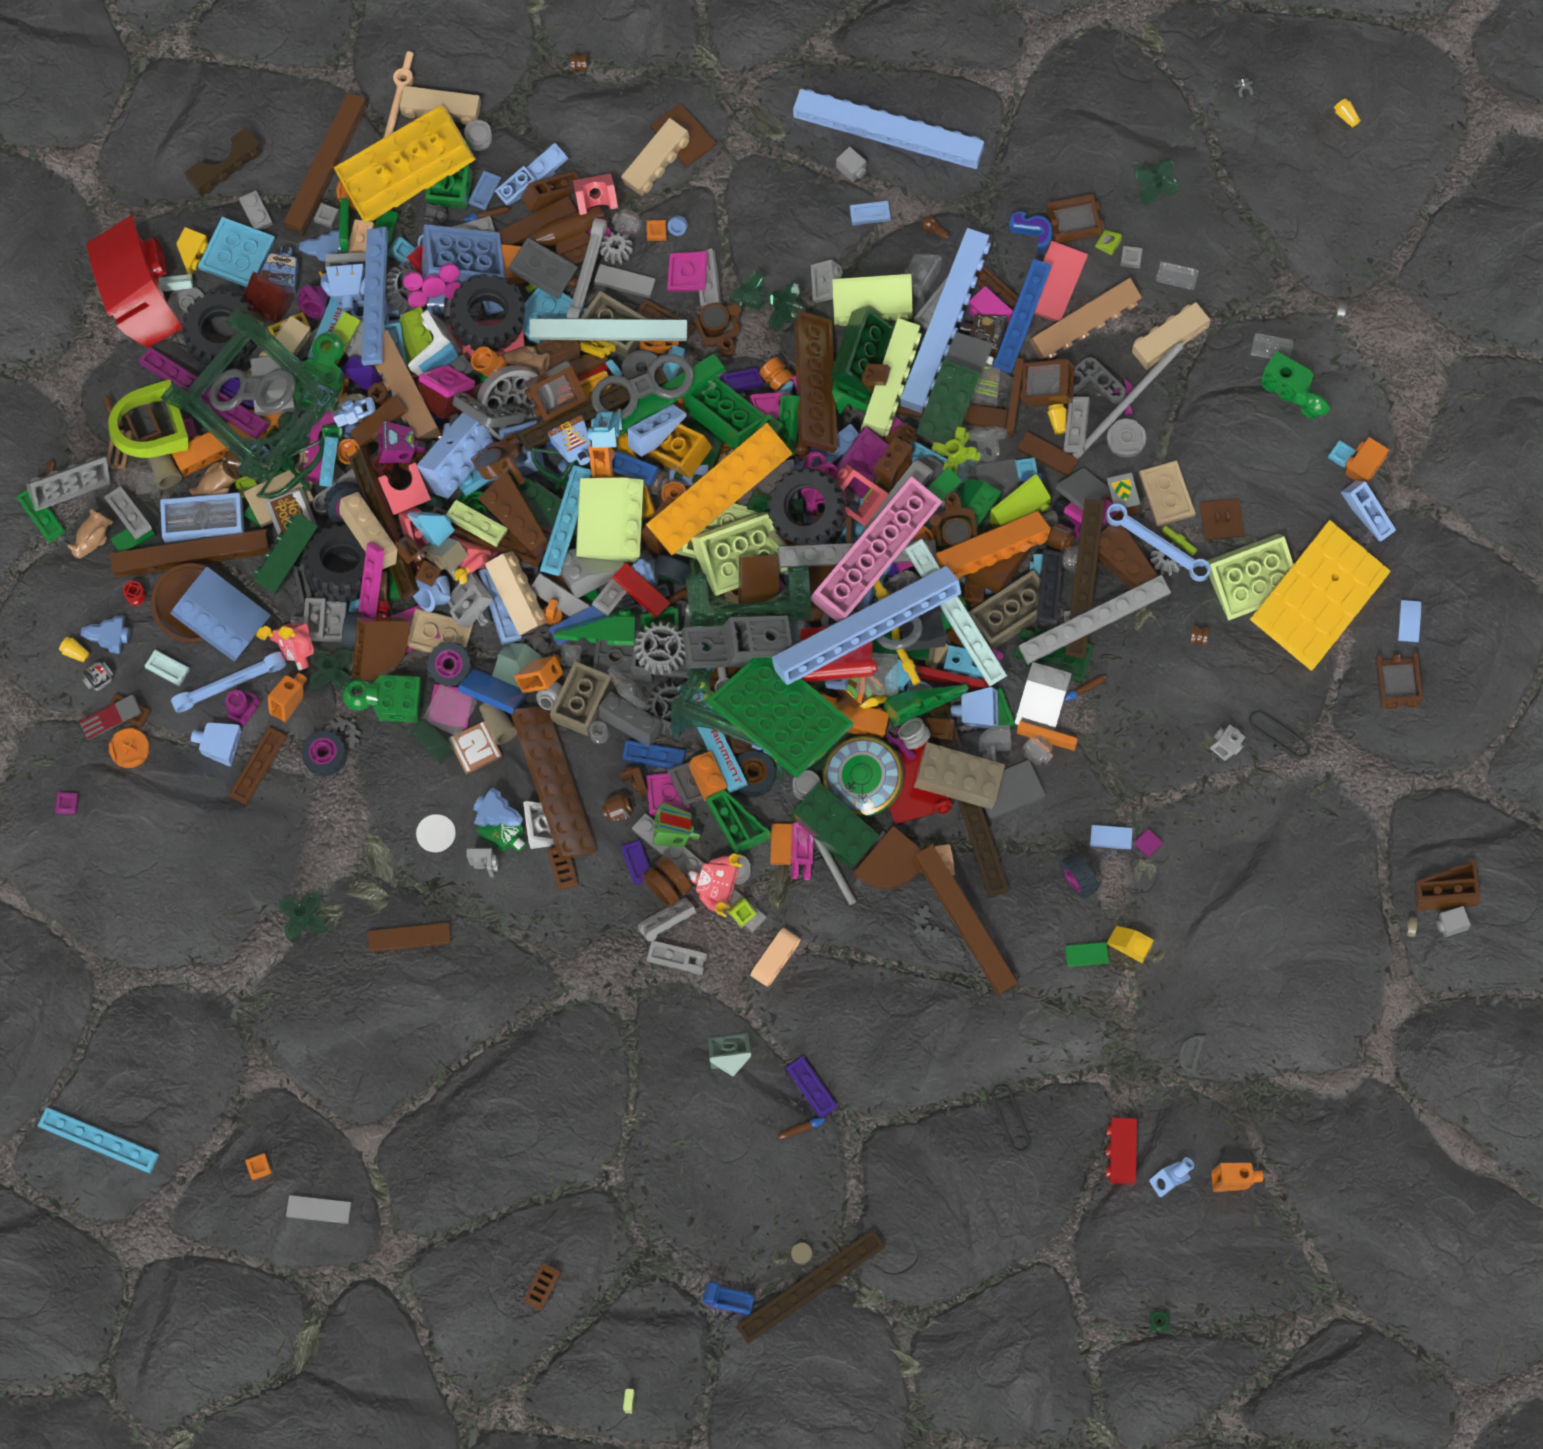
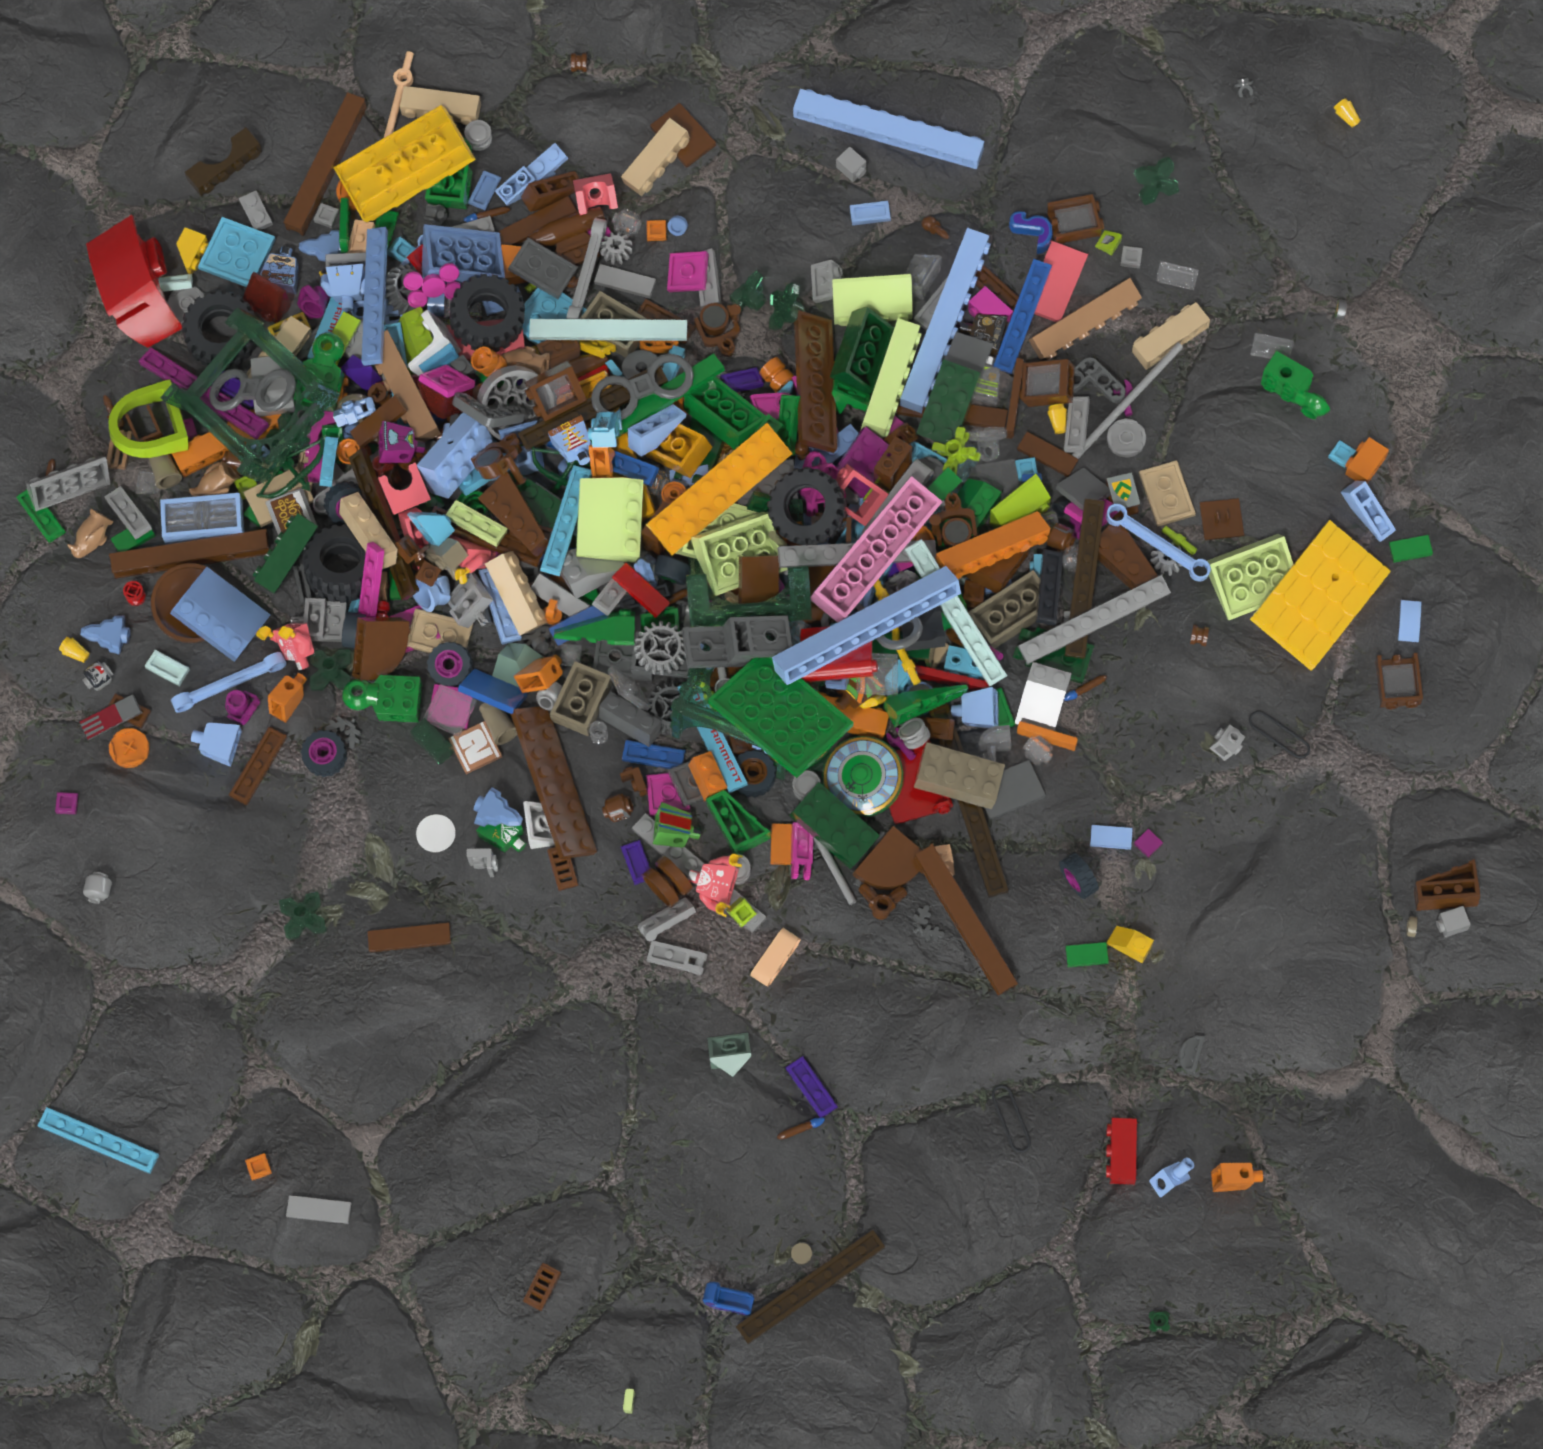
reddish brown bracket [862,364,891,390] -> none
none -> light grey head [83,872,112,904]
none -> reddish brown axle [858,883,907,920]
none -> green tile [1389,535,1433,563]

